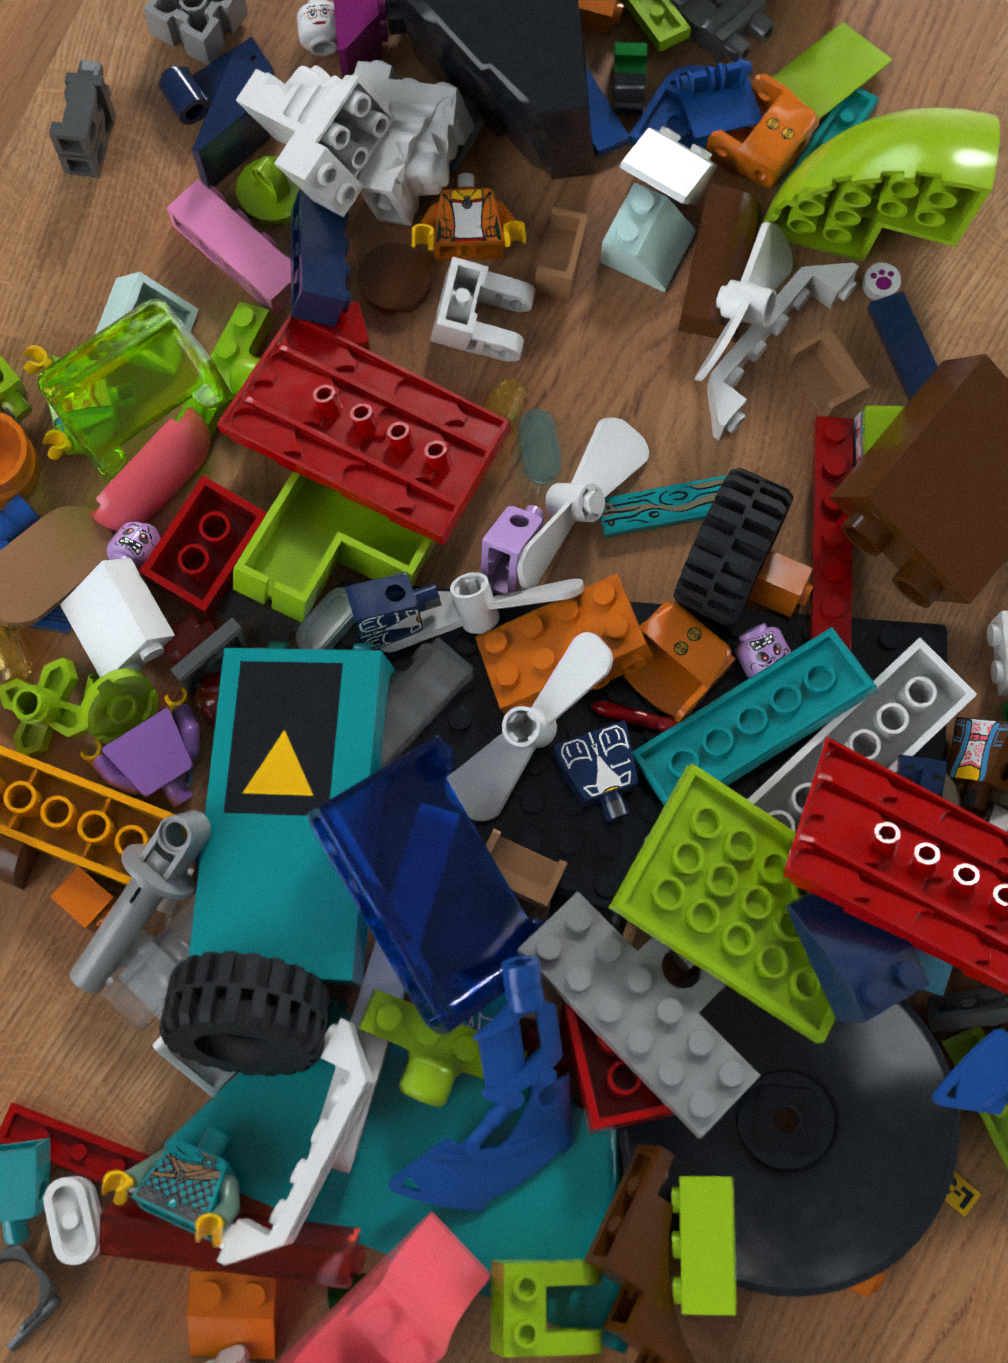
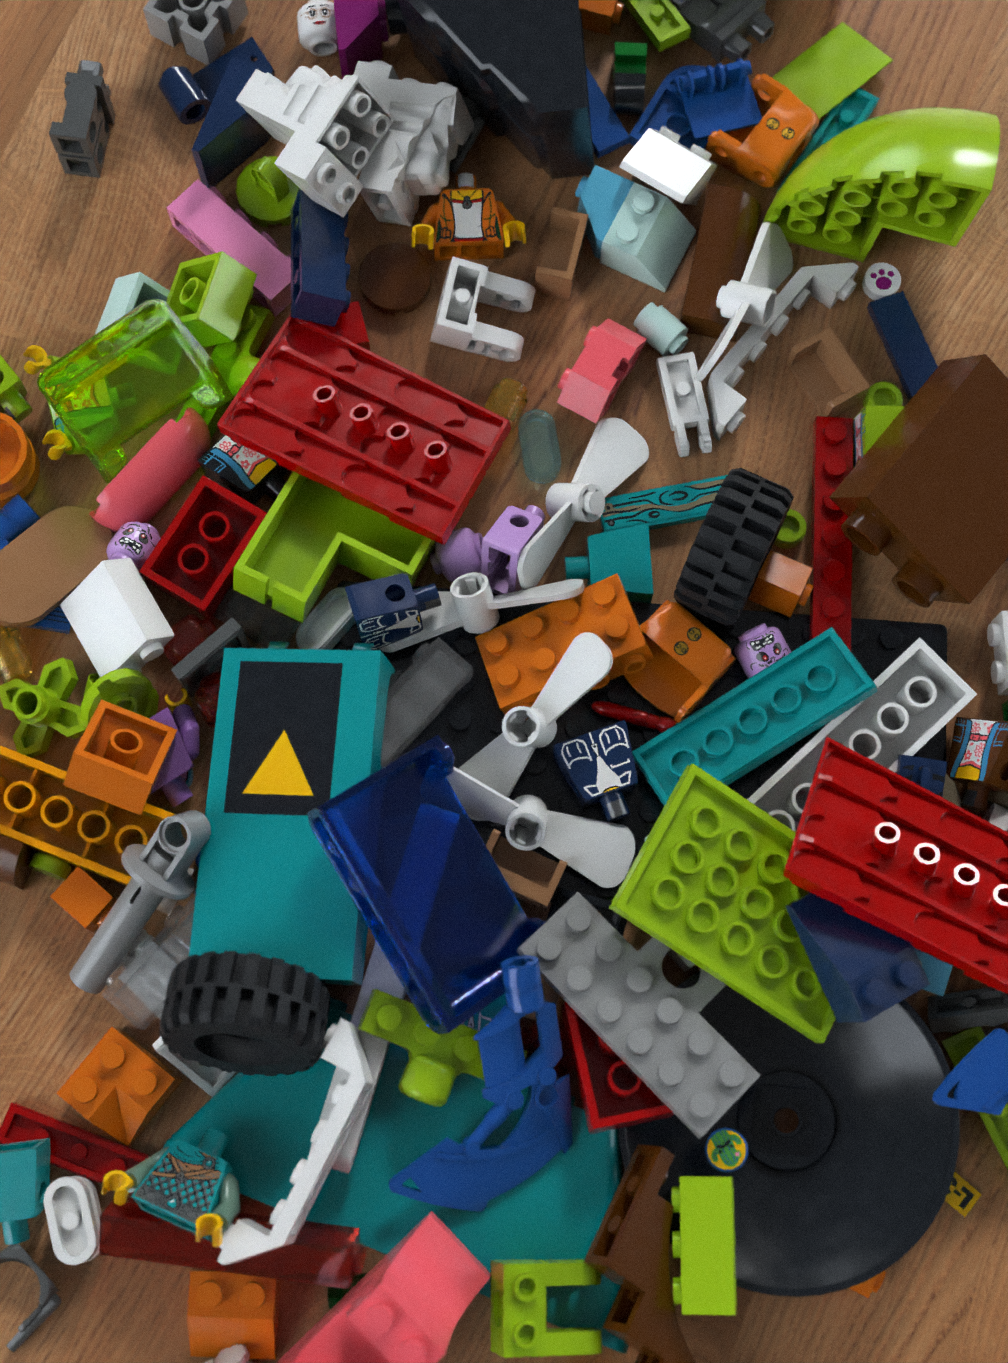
none -> lime tile [28,852,72,881]
none -> orange slope [56,1026,183,1147]
none -> orange slope [63,699,177,816]
none -> lime brick [156,251,257,350]
none -> torso [198,435,289,504]
none -> white piece [419,763,635,888]
none -> lavender head [430,527,483,582]
none -> coral brick [557,318,647,423]
none -> teal torso [564,524,654,603]
none -> medium azure slope [575,165,634,259]
none -> light aqua brick [633,302,689,357]
none -> white hinge [656,352,712,458]
none -> tile [705,1128,749,1173]
none -> lime tile [774,509,807,549]
none -> lime tile [863,381,903,407]

